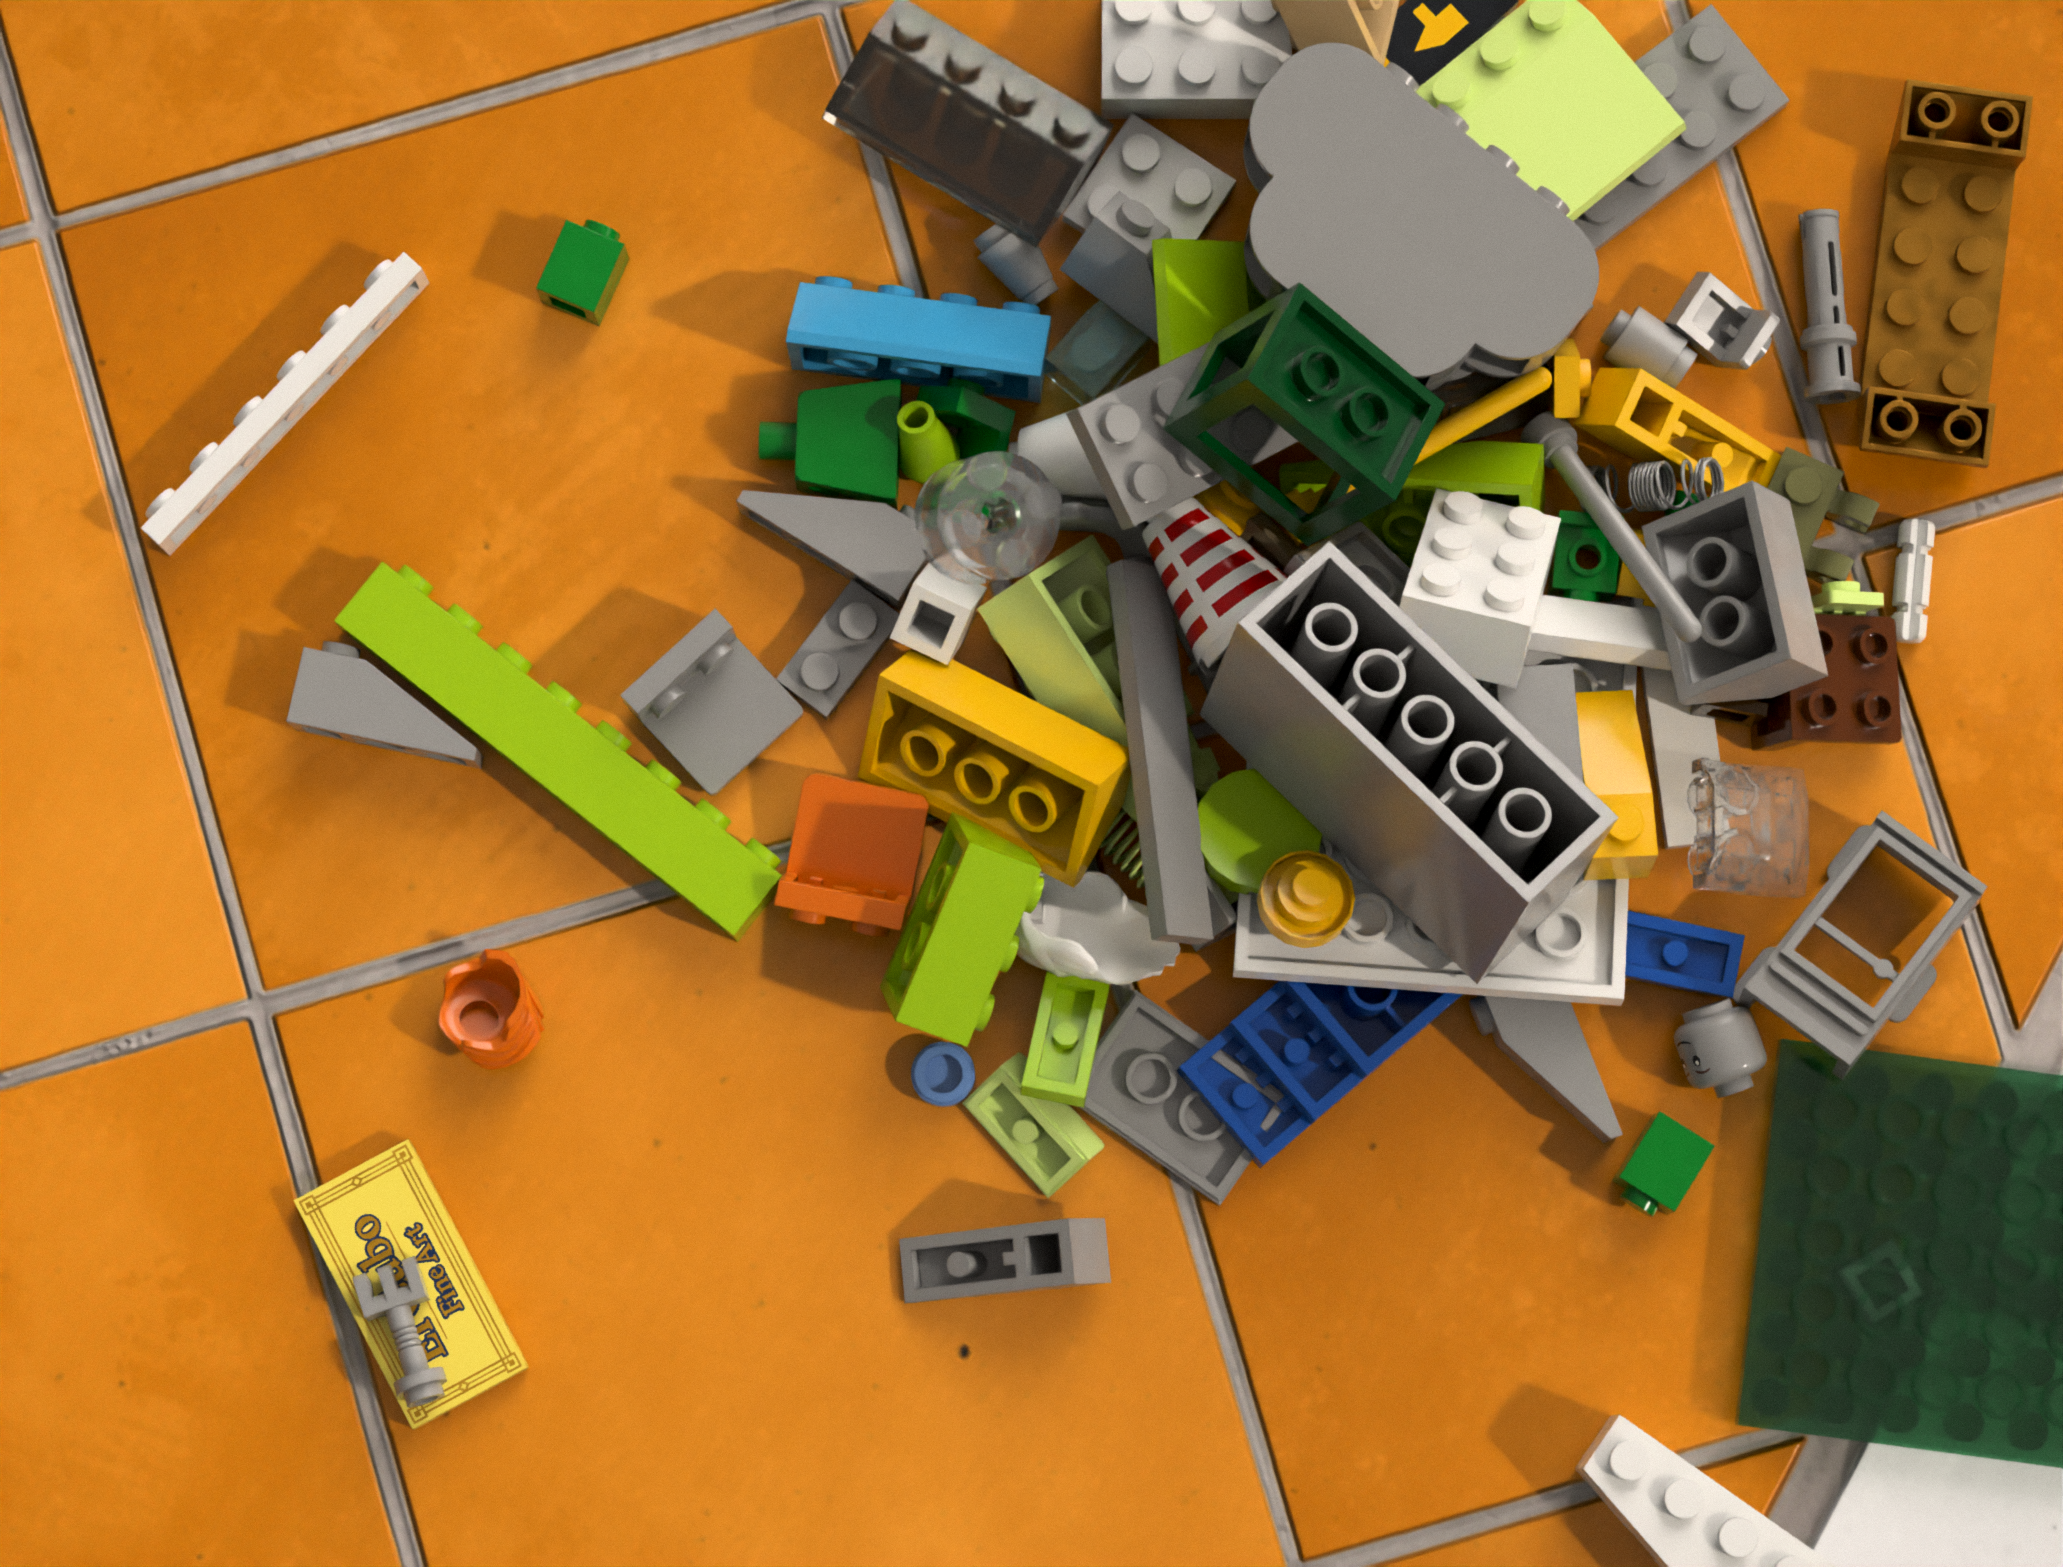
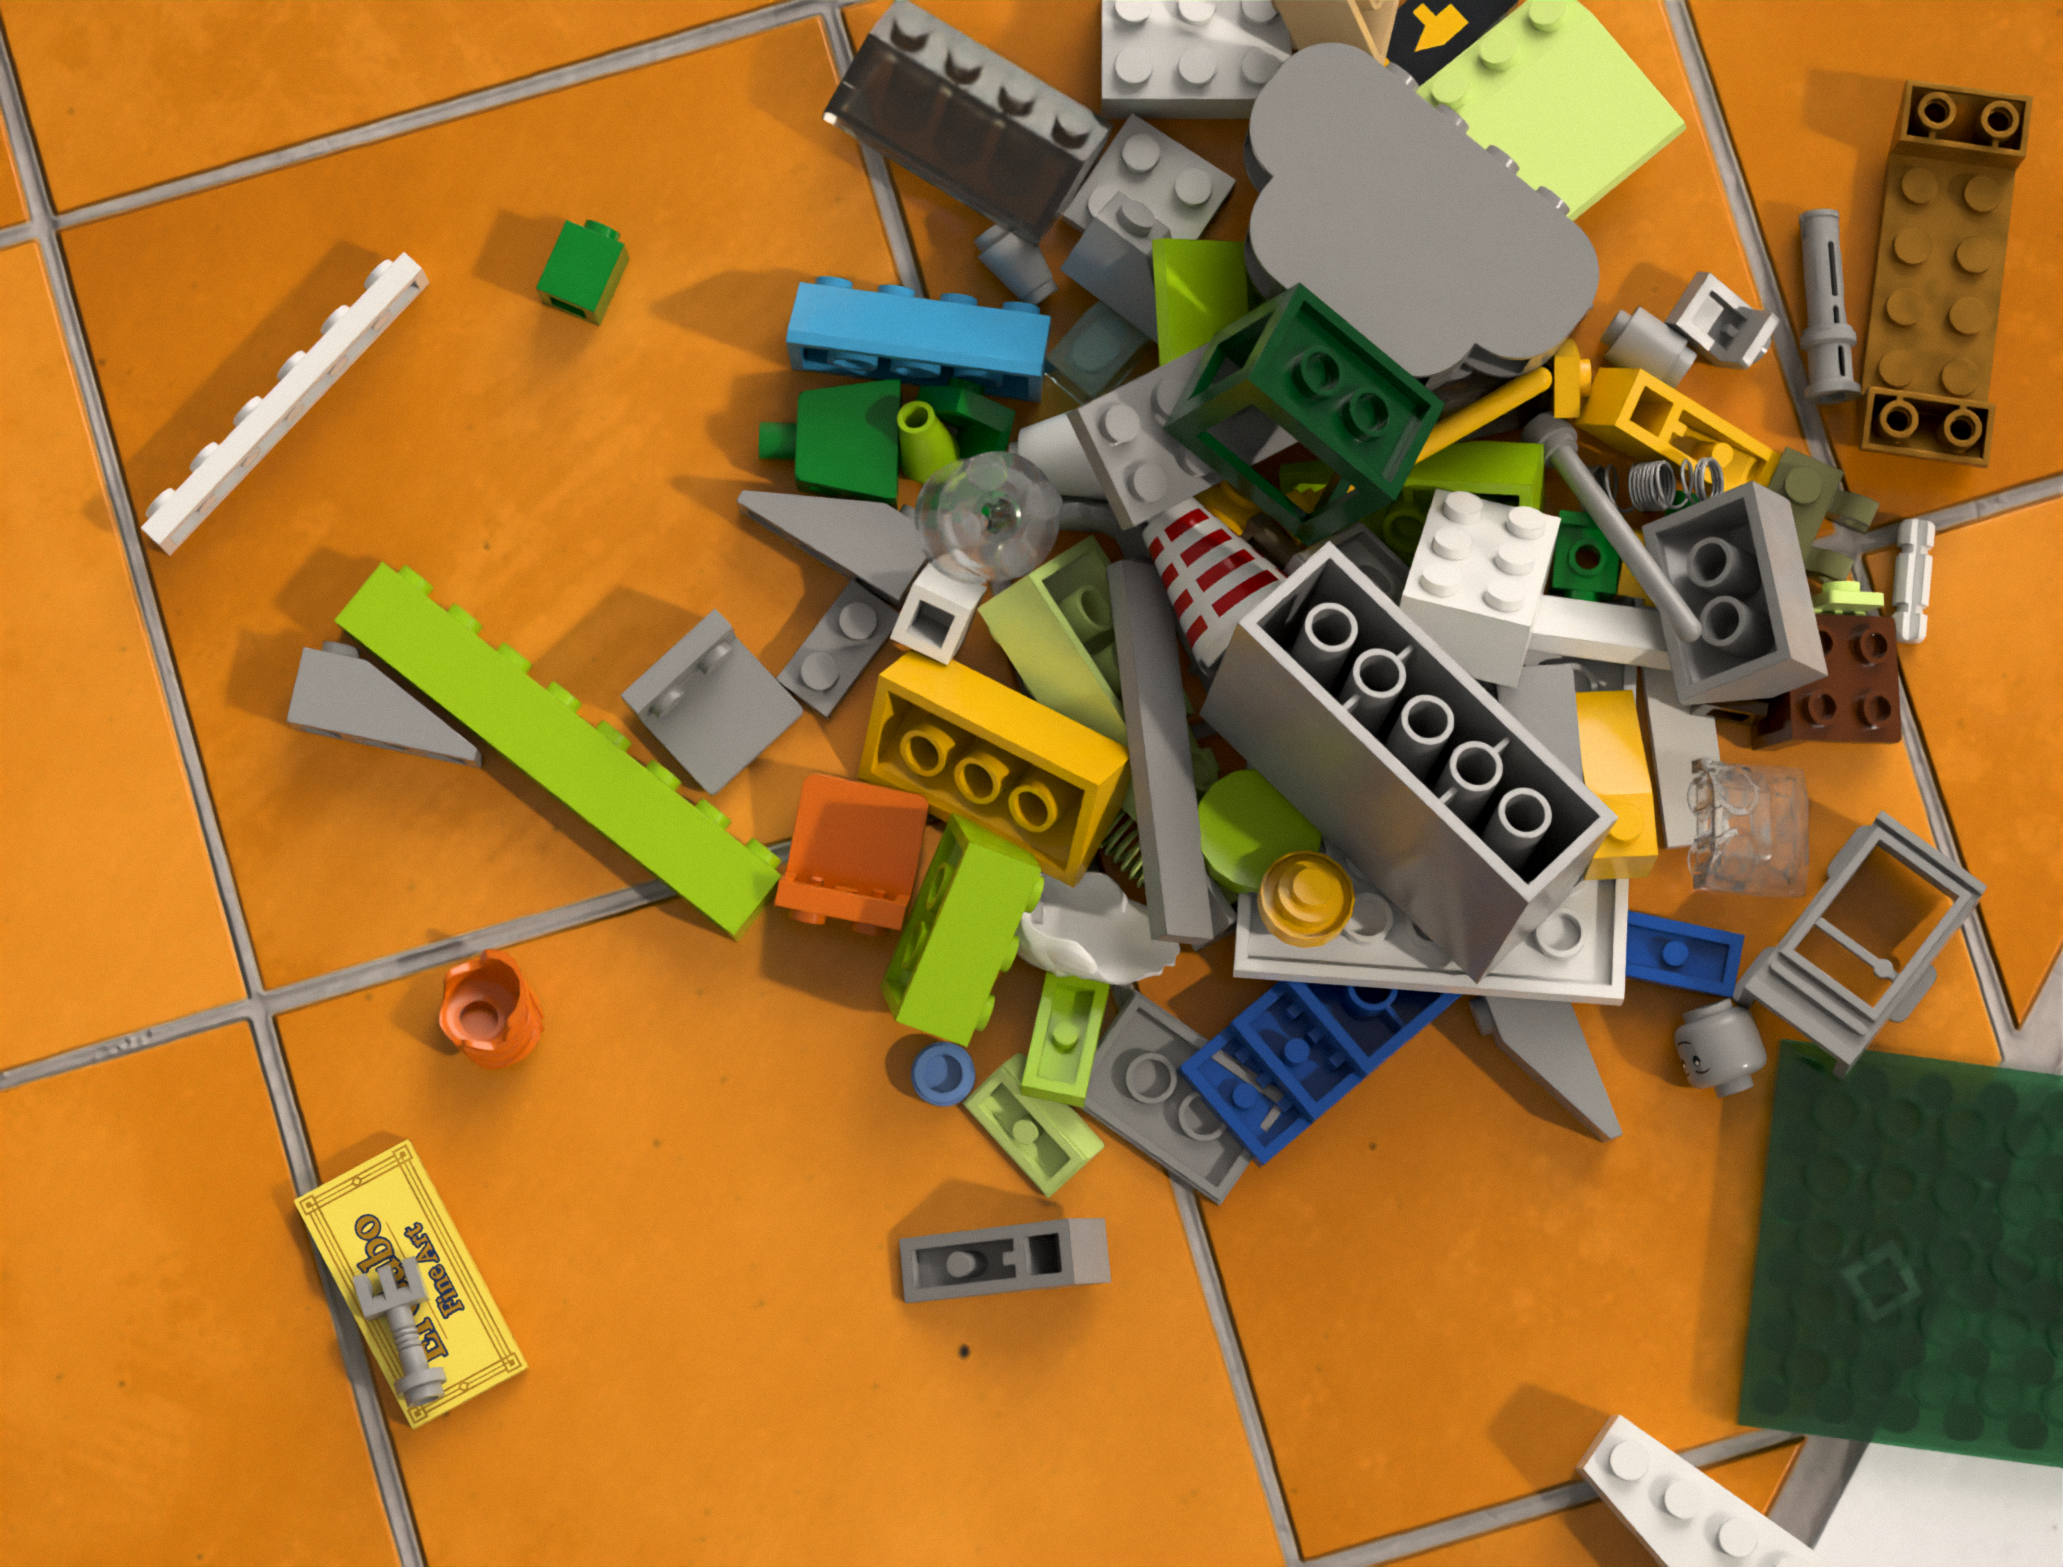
light grey plate [1573,4,1790,252] -> none
green brick [1612,1111,1715,1217] -> none

